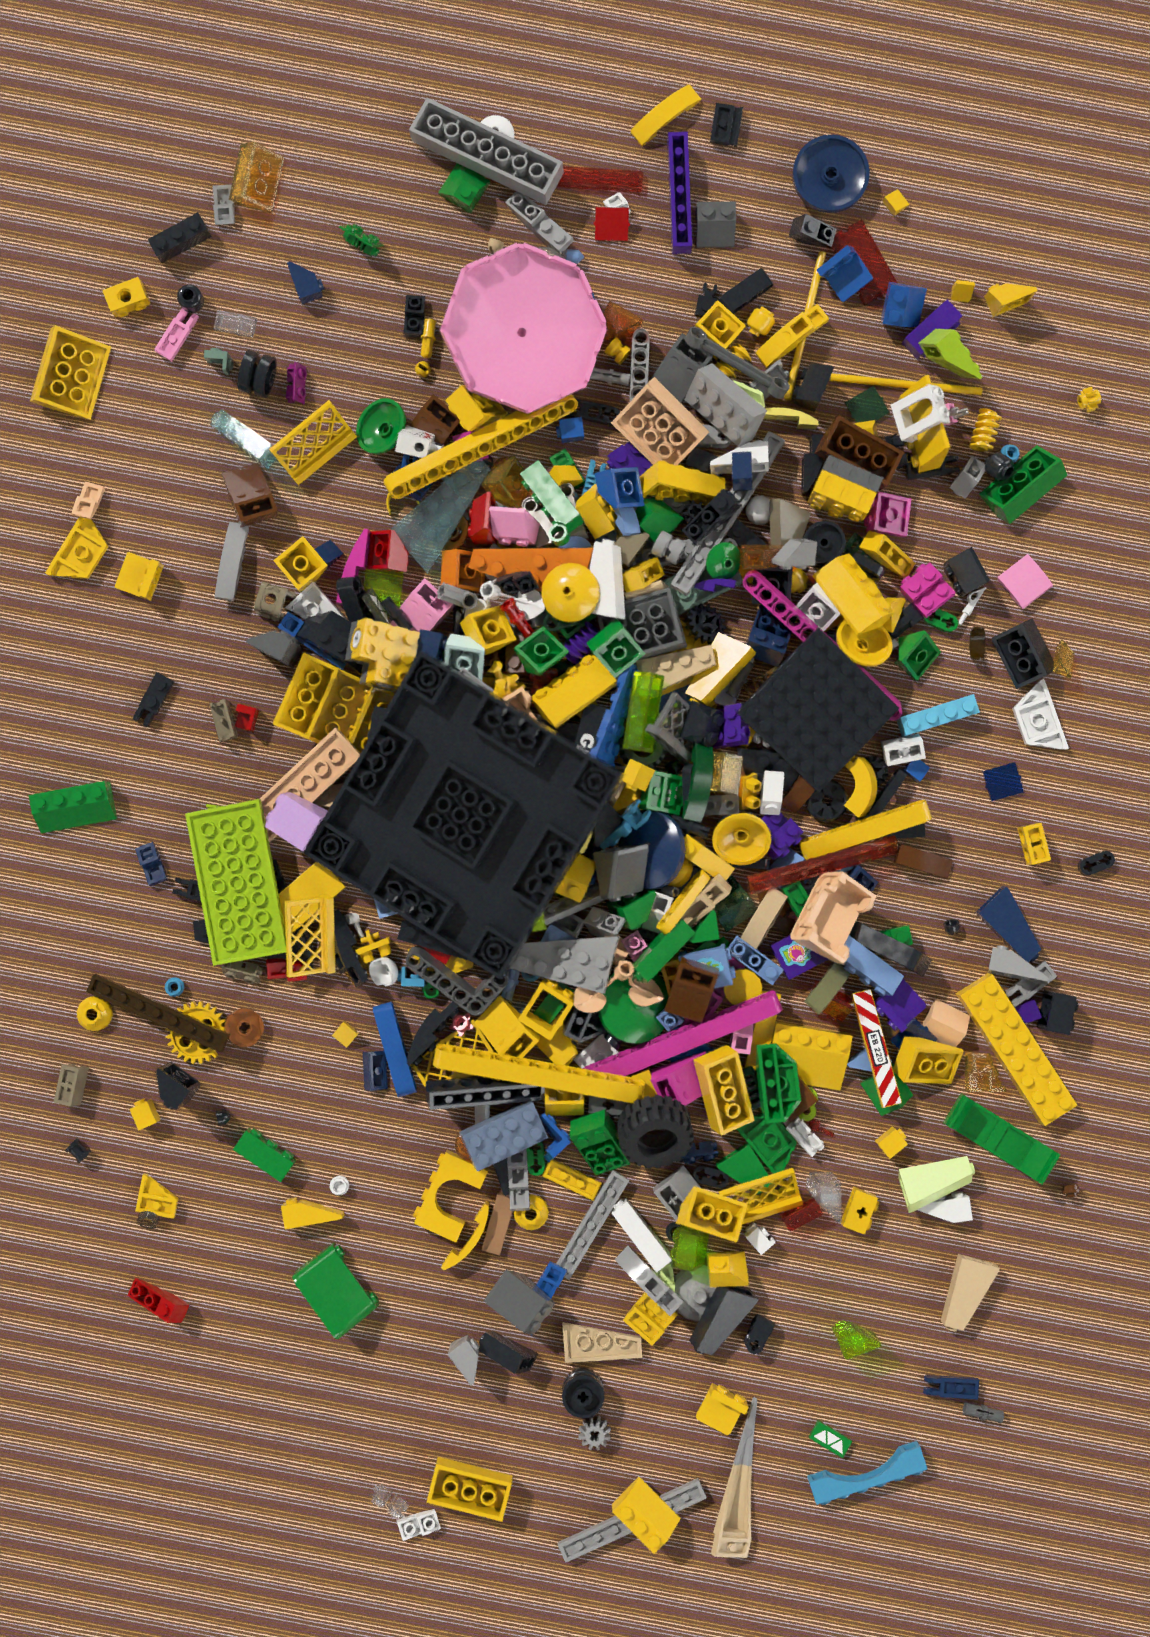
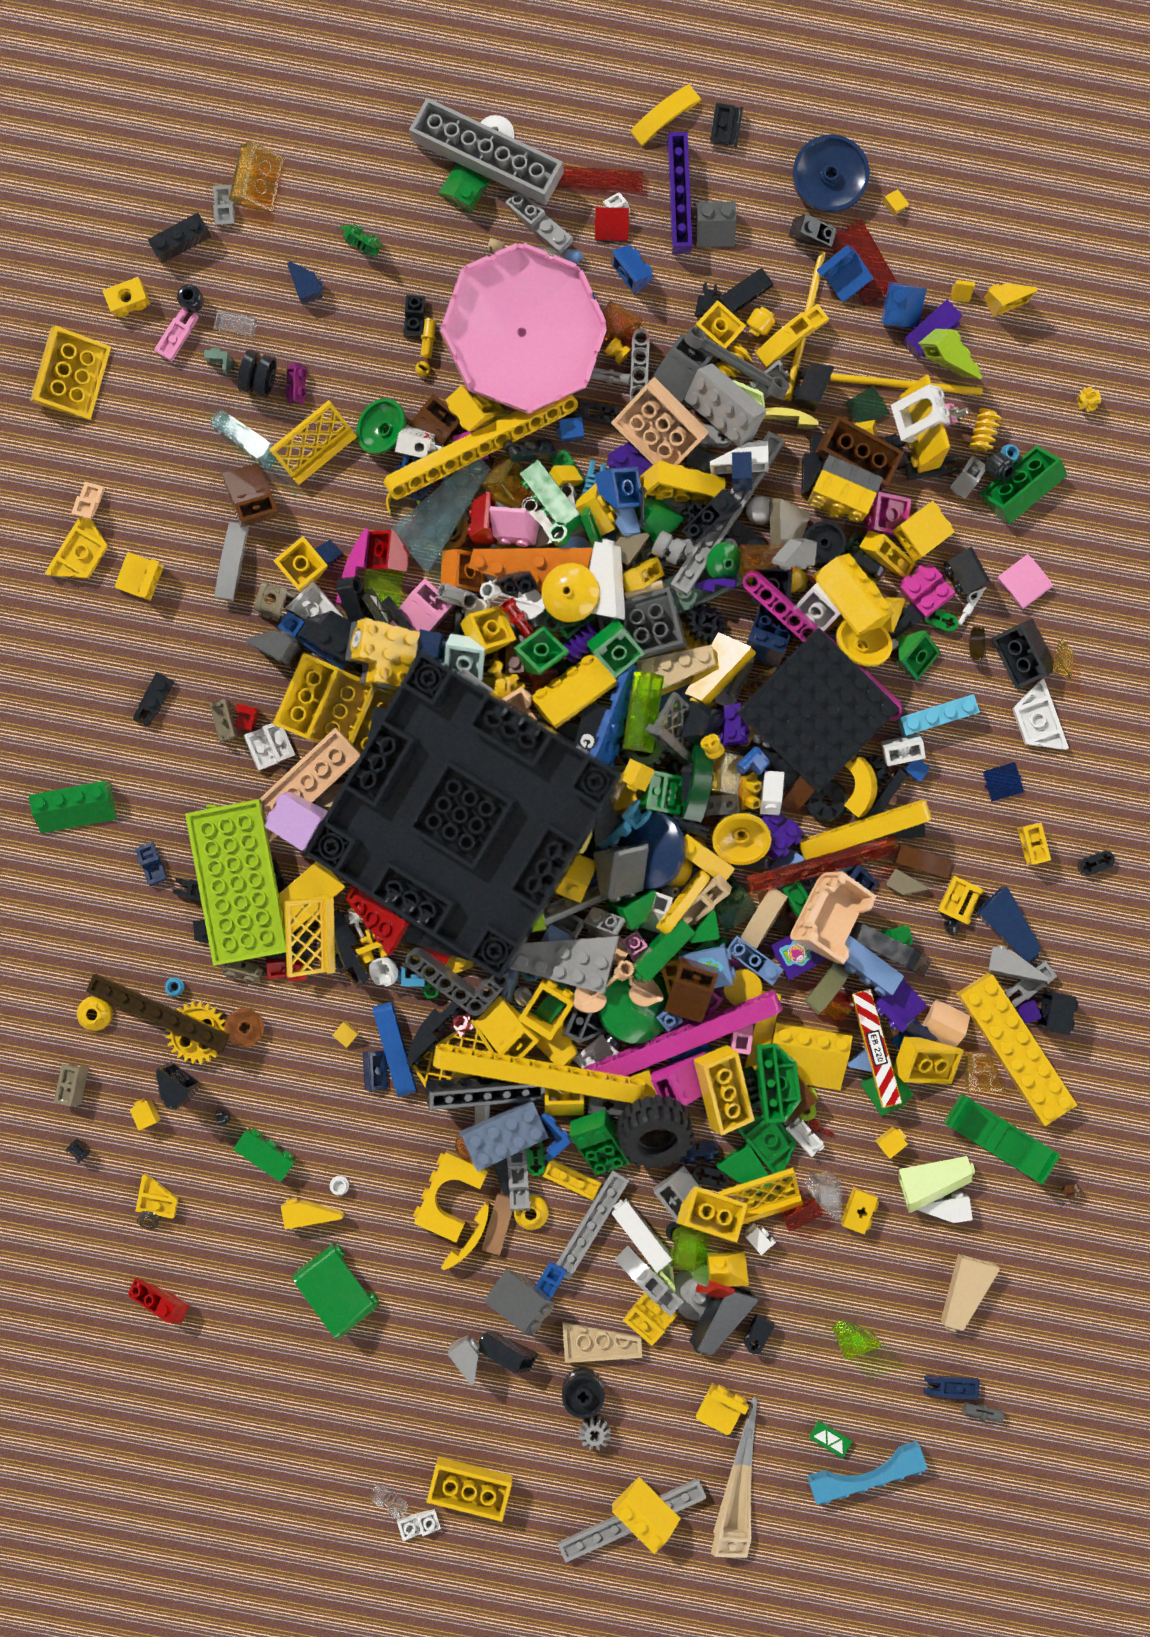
none -> white slope [243,723,295,771]
none -> red wing [345,885,410,956]
none -> black plate [503,439,558,462]
none -> white plate [514,987,532,1006]
none -> green tile [580,507,603,548]
none -> blue slope [611,245,653,294]
none -> black hinge [638,487,647,527]
none -> red slope [695,1280,735,1299]
none -> yellow wheel [701,734,724,759]
none -> blue piece [736,747,771,775]
none -> dark tan slope [886,868,928,896]
none -> yellow brick [892,501,955,561]
none -> yellow plate [937,876,985,925]

